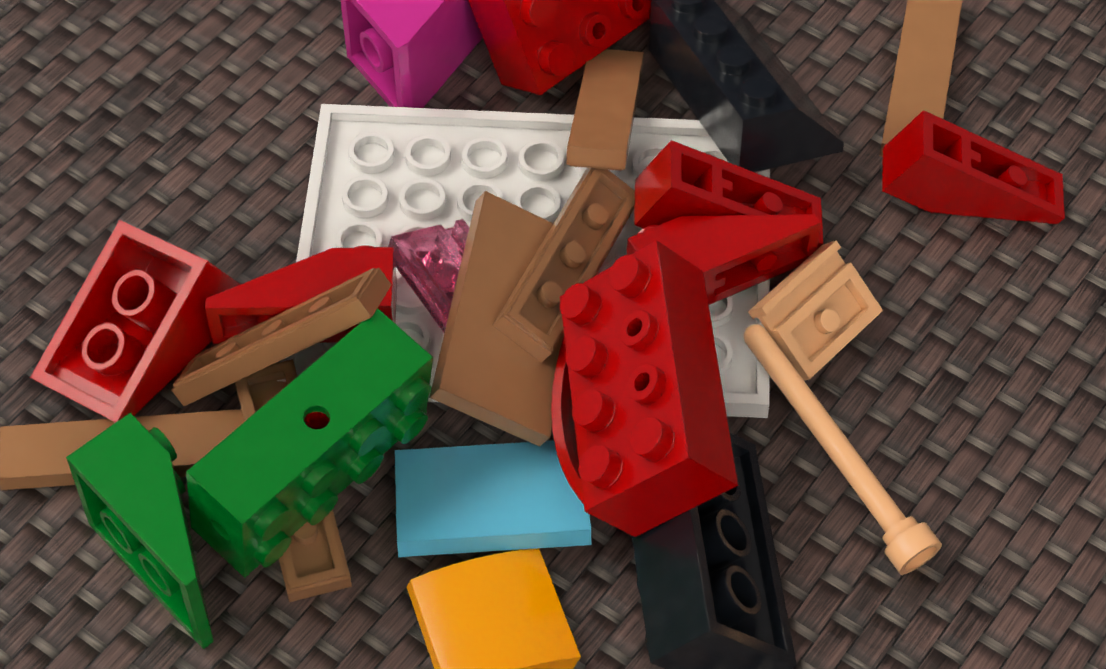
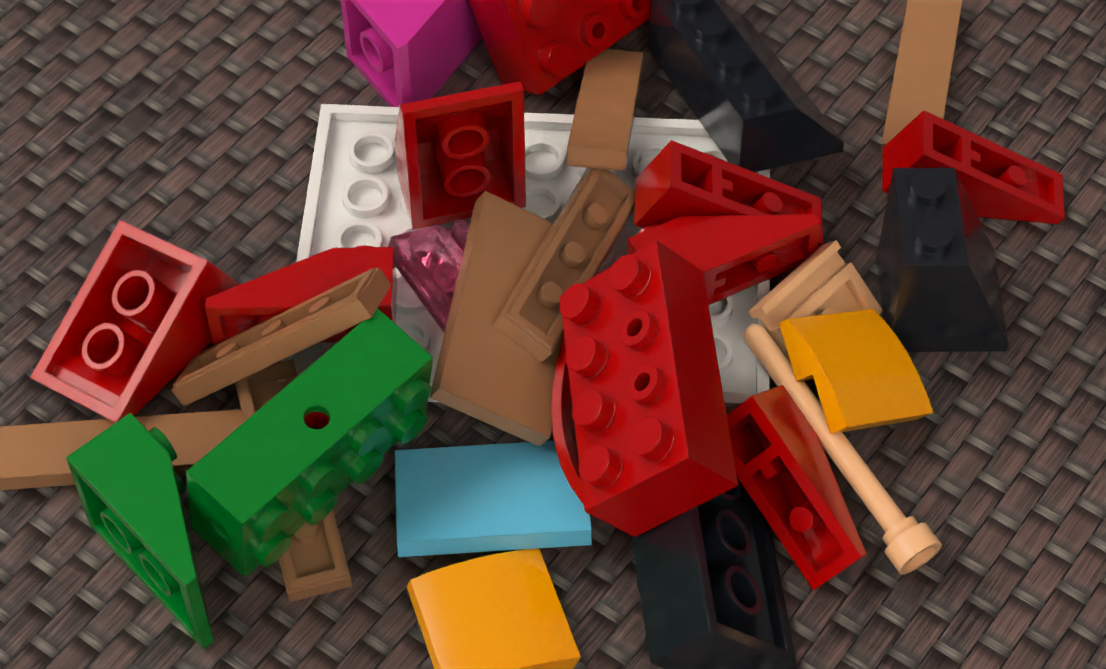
none -> red slope [394,81,526,230]
none -> red slope [727,385,867,590]
none -> light orange slope [779,309,933,434]
none -> black slope [876,168,1008,352]

